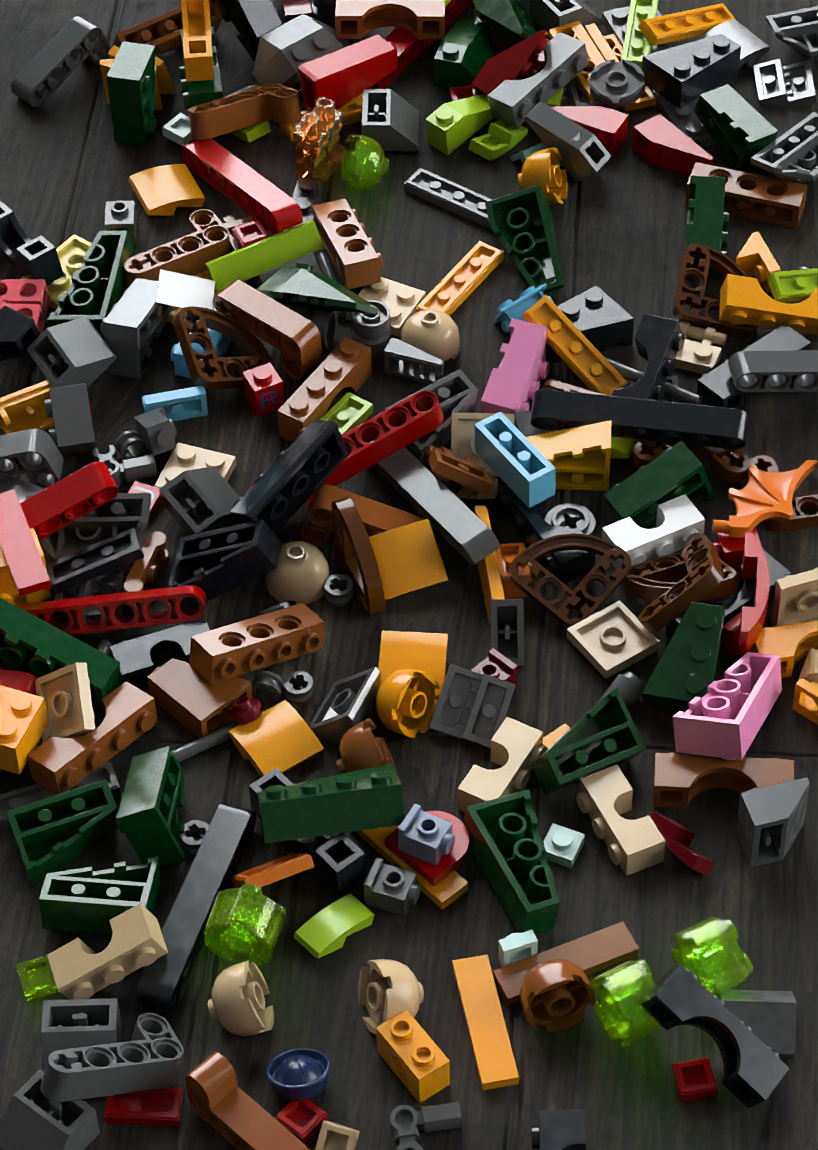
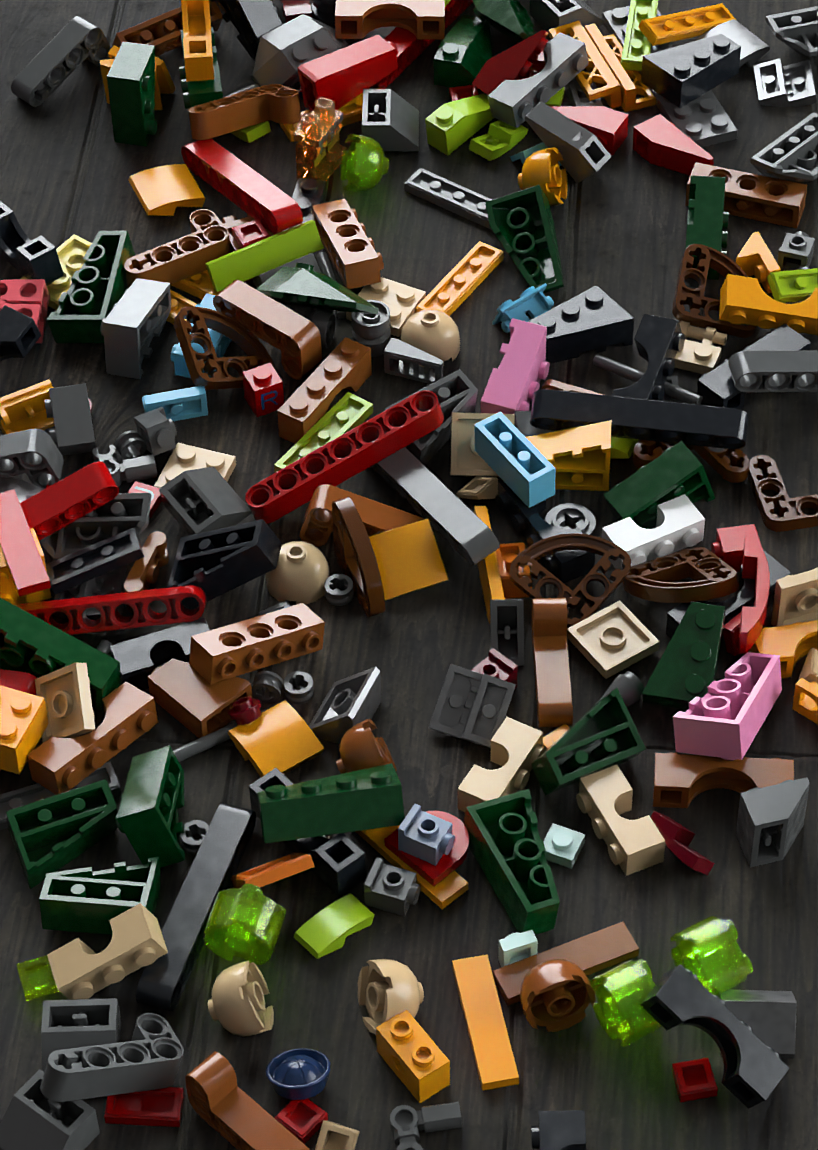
dark grey slope [26,317,117,388] -> none
dark grey brick [105,201,137,245] -> none
white sticker [156,269,215,309] -> none
light aqua plate [162,113,193,146] -> none
black slope [230,420,348,535] -> none
light orange cylinder [376,669,439,738] -> none
light orange slope [378,631,448,699] -> none
dark orange plate [424,444,494,496] -> none
light orange tile [522,295,628,396] -> none
dark grey tile [589,59,645,107] -> none
reddish brown beam [638,534,724,633] -> none
dark green wedge [694,84,778,172] -> none
orange animal [712,460,818,538] -> none
none -> dark orange beam [532,598,573,728]
none -> dark grey brick [777,231,815,271]

